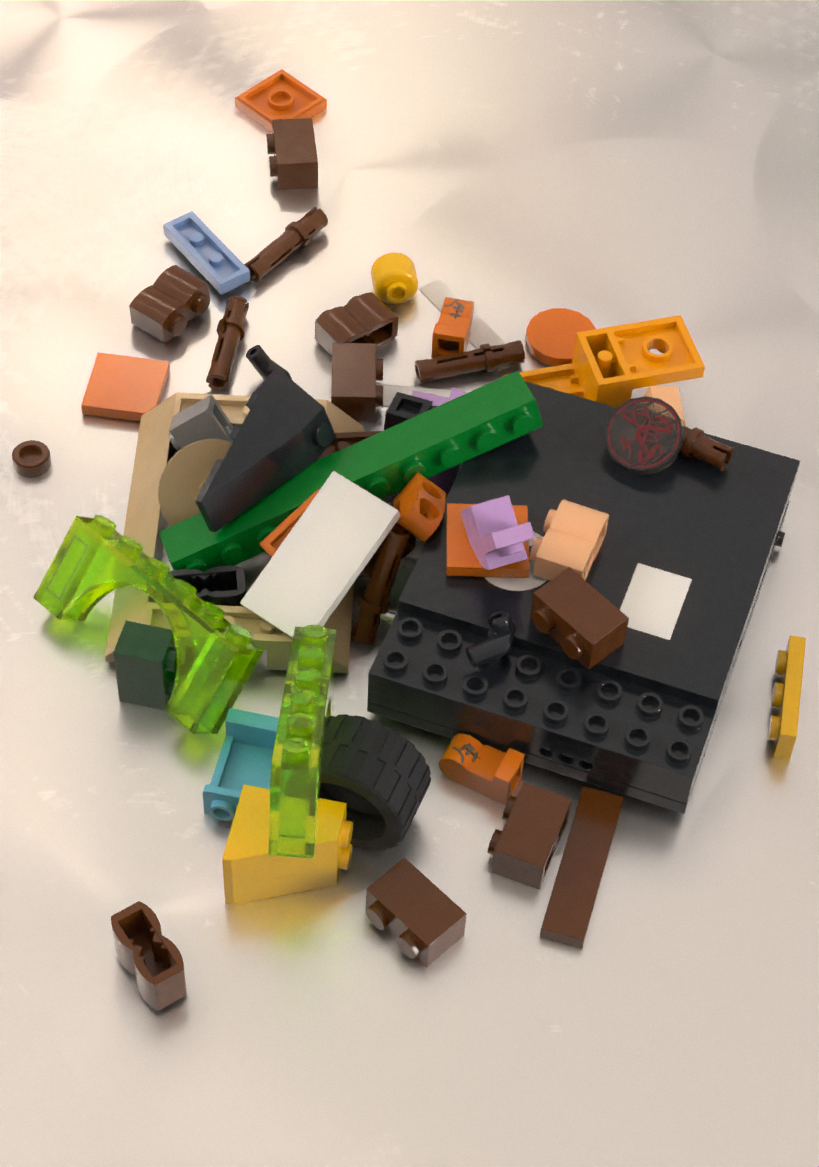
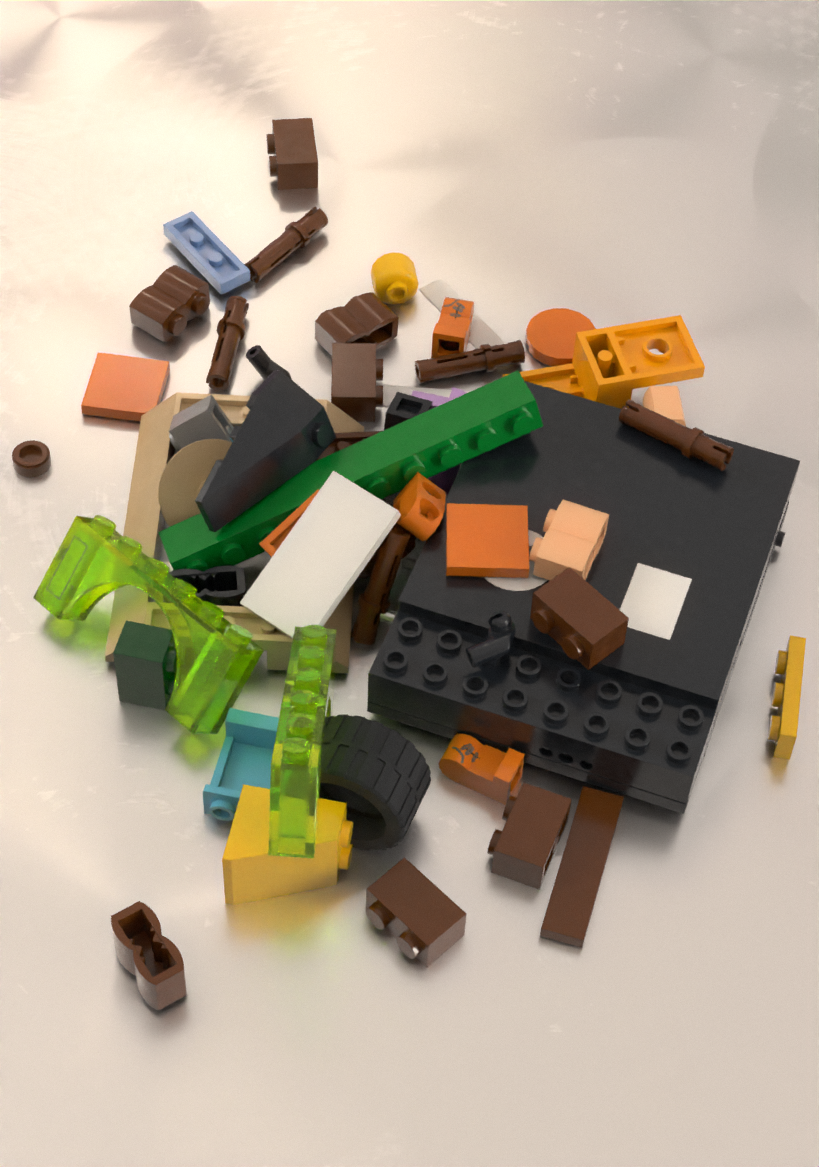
orange tile [235,69,327,132] -> none
lavender brick [460,495,535,570] -> none
tile [604,396,685,475] -> none

